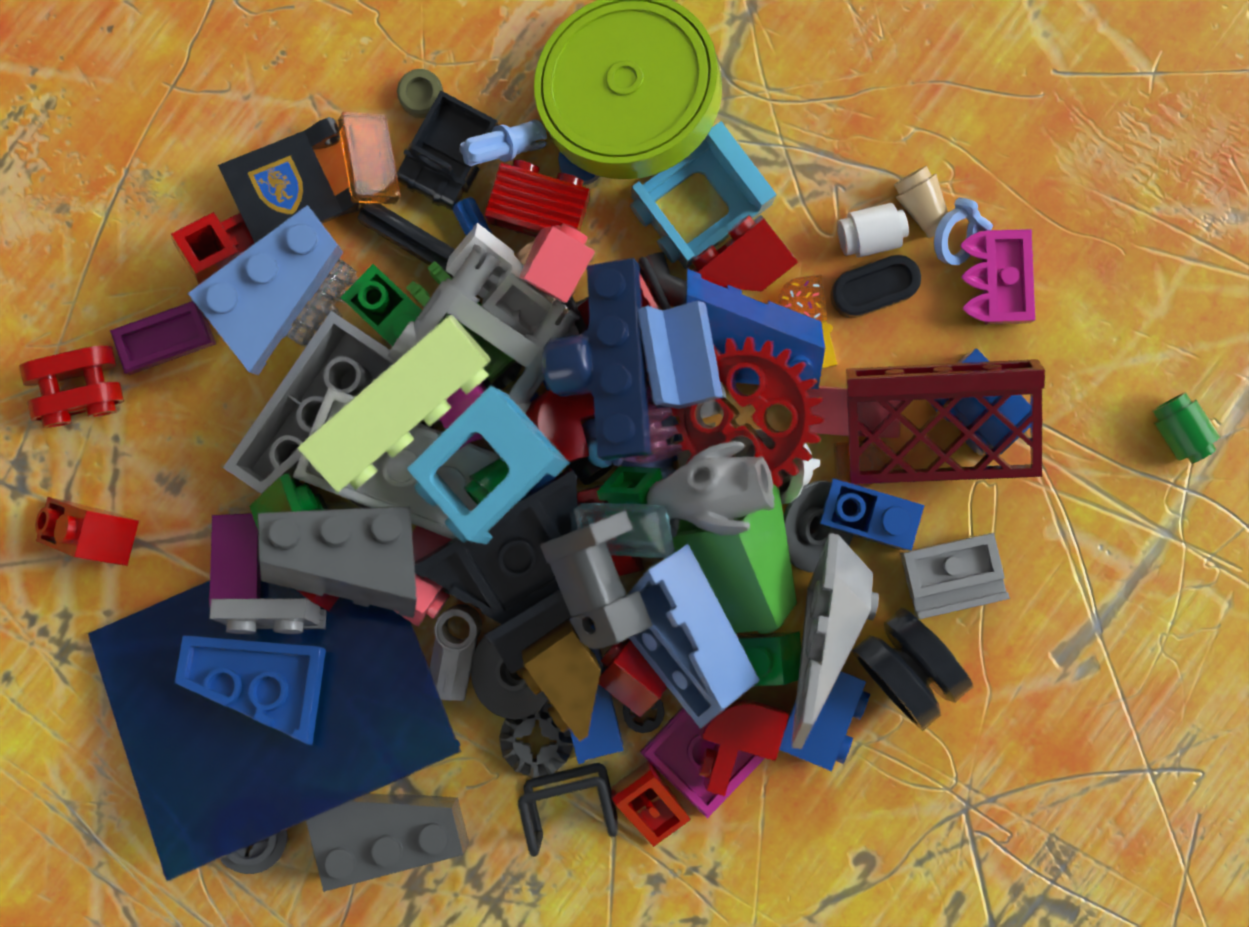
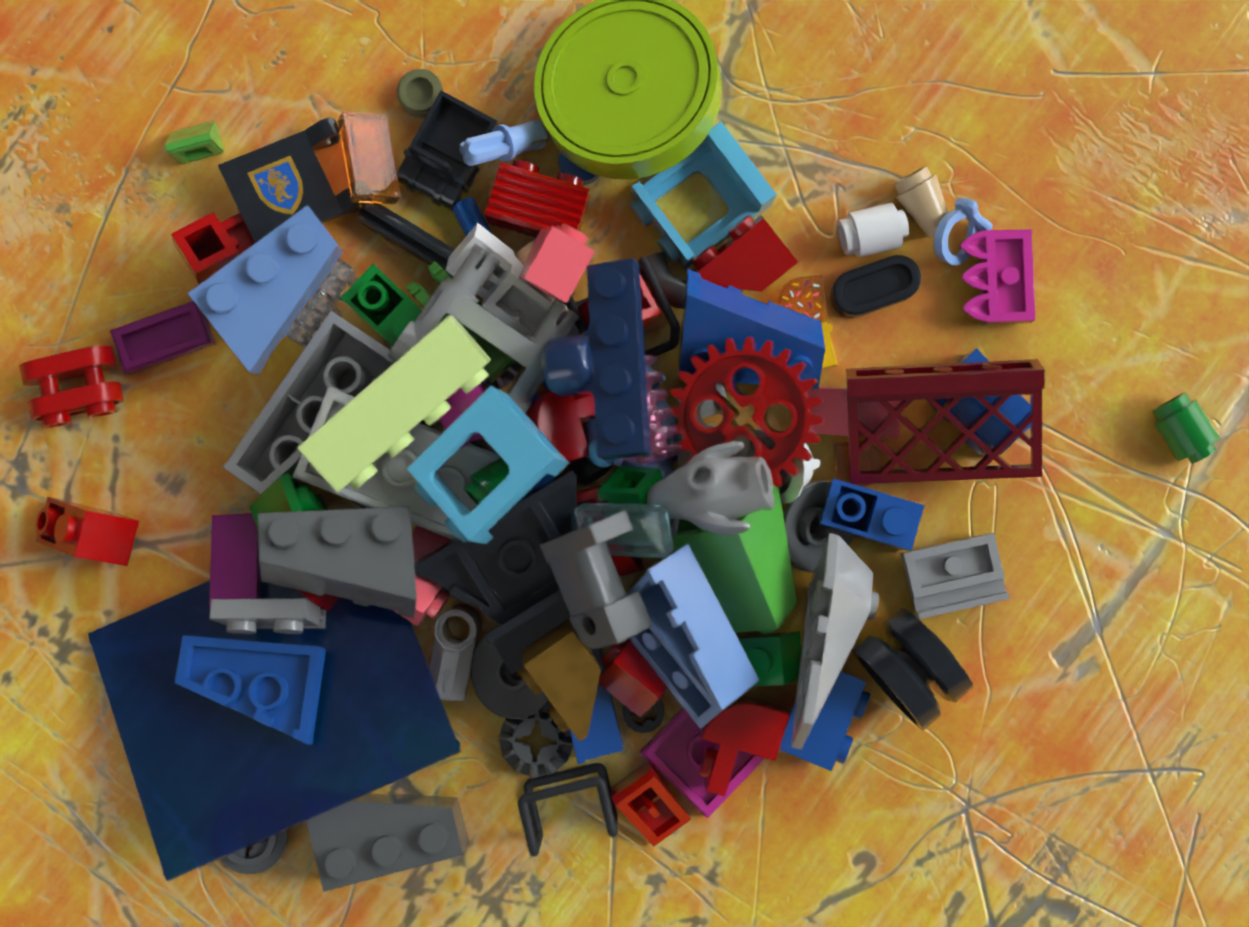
medium blue panel [638,301,723,409] -> none
none -> bright green slope [165,121,224,164]

